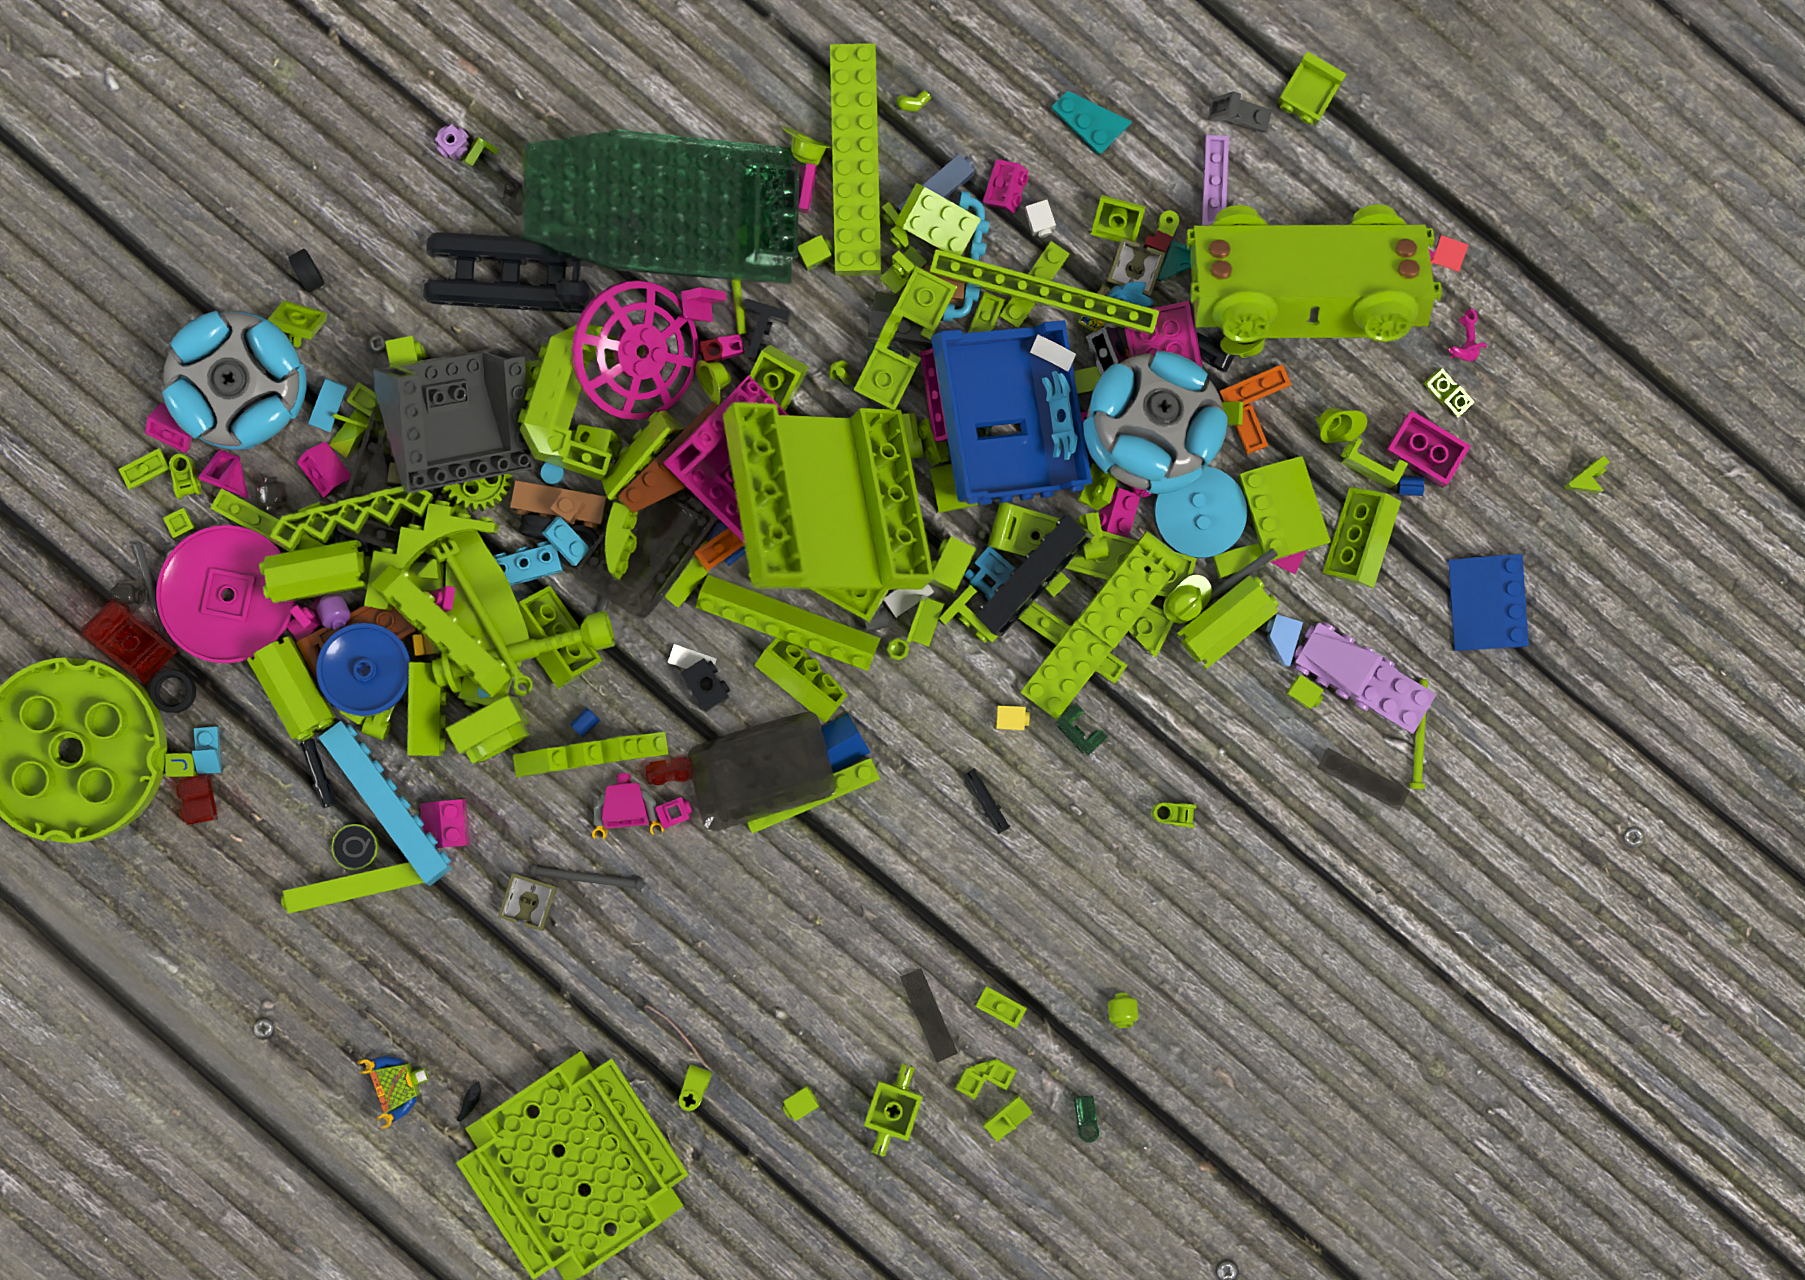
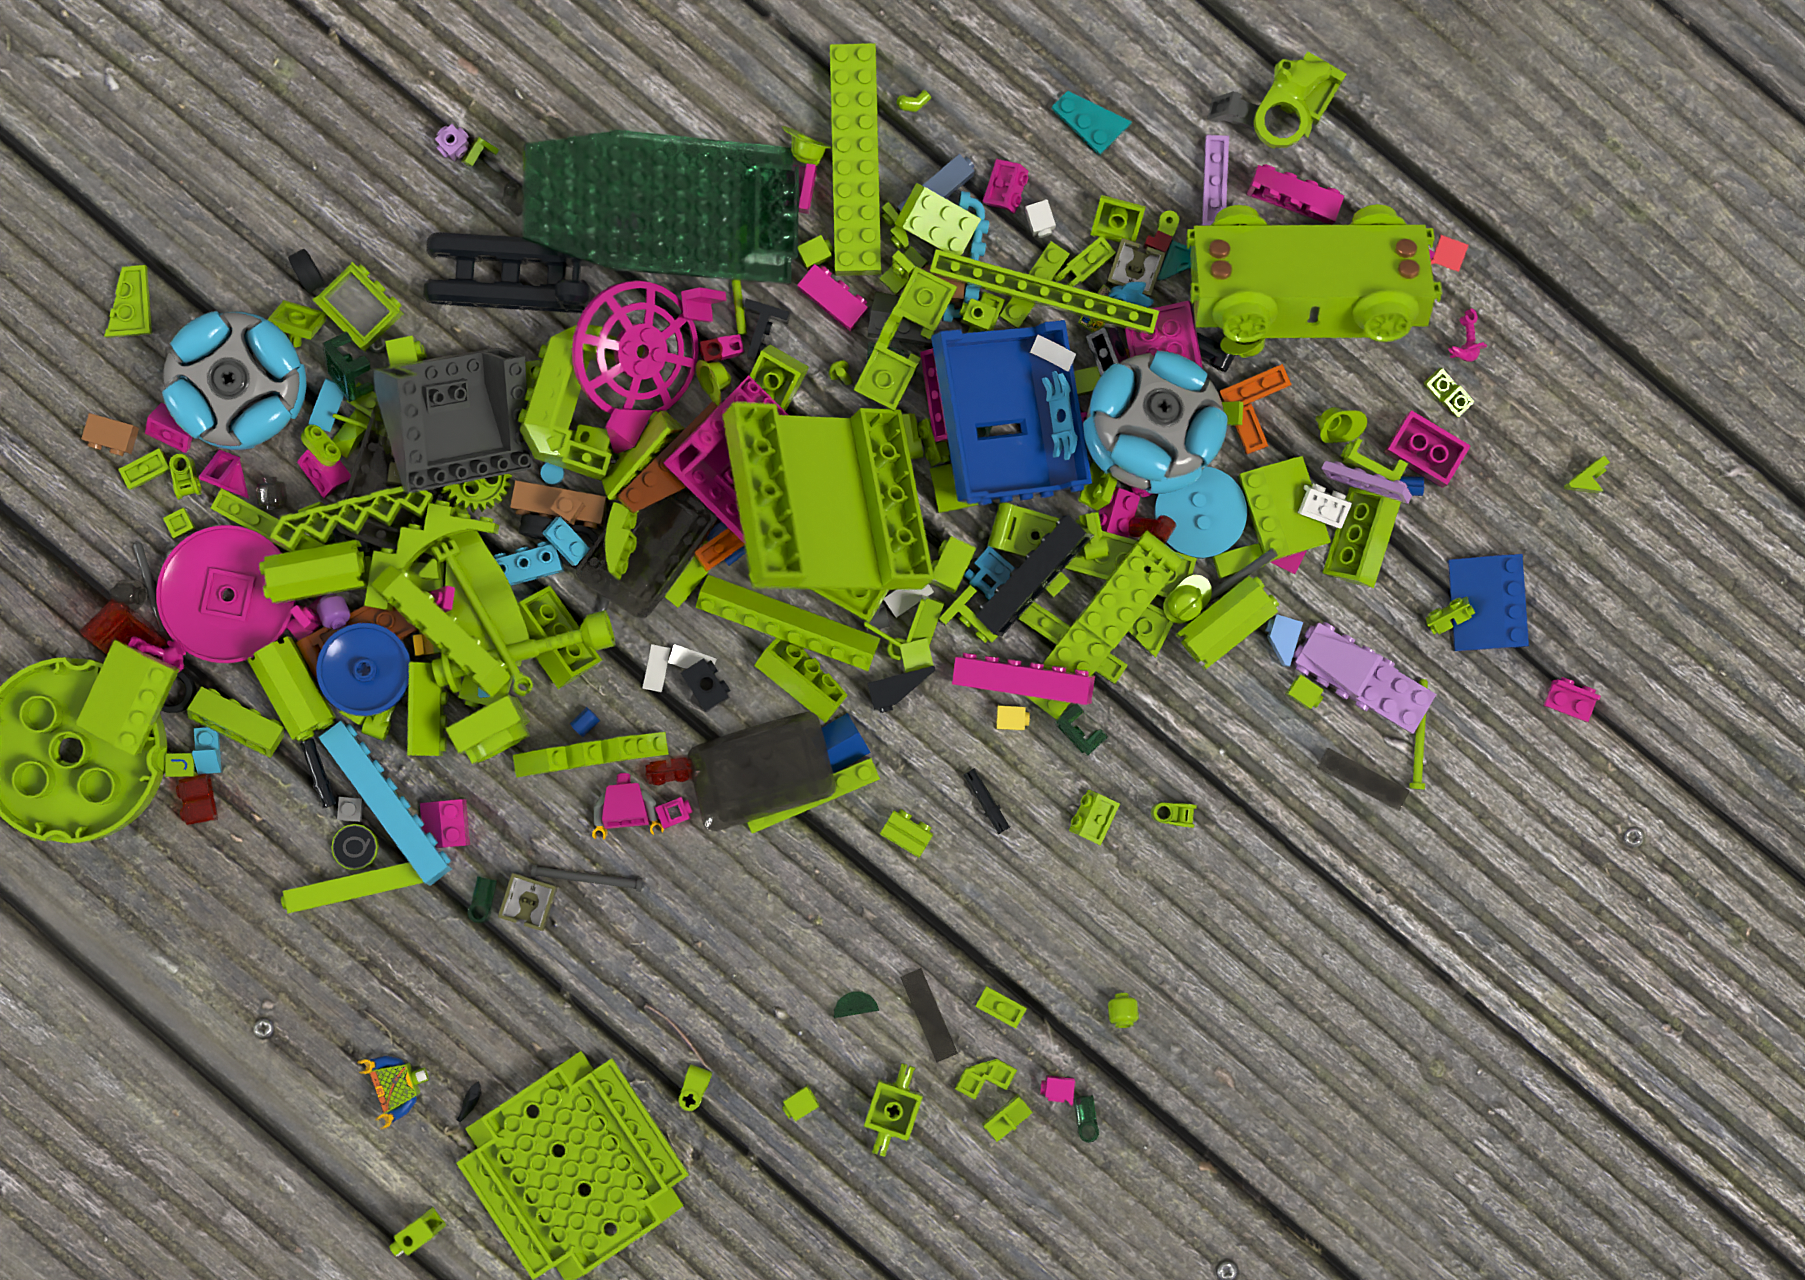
none -> lime slope [75,640,180,755]
none -> medium nougat brick [81,413,139,456]
none -> lime wing [104,265,152,338]
none -> dark pink piece [128,637,186,673]
none -> lime brick [187,687,284,758]
none -> lime plate [301,425,341,467]
none -> window [312,262,404,352]
none -> clear green panel [322,332,374,402]
none -> light grey plate [337,797,364,822]
none -> lime torso [389,1207,446,1256]
none -> clear green piece [468,877,498,923]
none -> dark pink slope [606,408,653,454]
none -> white sticker [642,644,670,692]
none -> dark pink brick [797,264,868,332]
none -> clear green tile [834,991,880,1018]
none -> lime piece [864,622,934,673]
none -> black slope [867,666,935,713]
none -> lime brick [880,809,933,858]
none -> dark pink brick [952,652,1095,705]
none -> lime brick [959,298,997,331]
none -> dark pink window [1040,1075,1075,1106]
none -> lime hinge [1054,236,1116,287]
none -> lime bracket [1069,789,1120,846]
none -> clear red piece [1129,515,1177,544]
none -> dark pink wedge [1247,164,1344,225]
none -> lime animal [1254,59,1332,149]
none -> white bracket [1298,483,1352,529]
none -> lavender plate [1321,461,1412,504]
none -> lime hinge [1426,596,1475,635]
none -> dark pink bracket [1543,677,1601,722]

